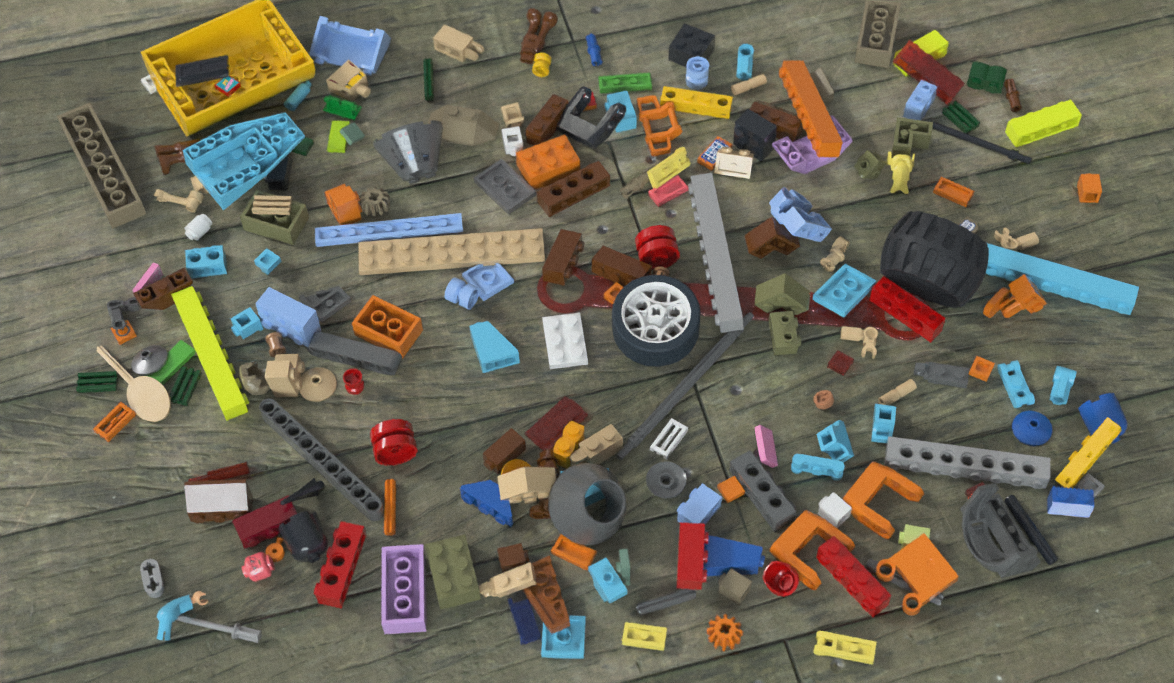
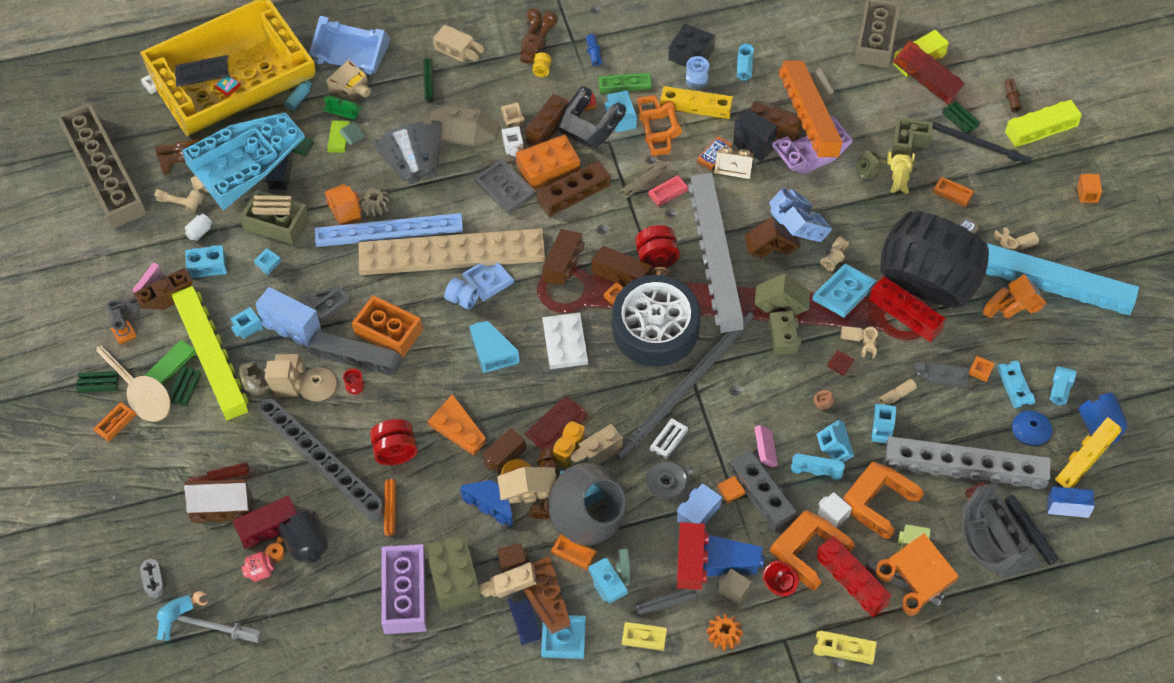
flat silver dish [131,345,168,376] -> none
medium nougat bush [265,332,286,357] -> none
black piece [280,478,324,505] -> none
red brick [314,521,367,608] -> none
light yellow plate [647,147,691,188] -> none
tan piece [731,74,767,95] -> none
light blue brick [903,80,937,120] -> none
dark green brick [967,62,1007,94] -> none
light grey tile [1075,473,1105,498] -> none
none -> orange wing [428,394,486,456]

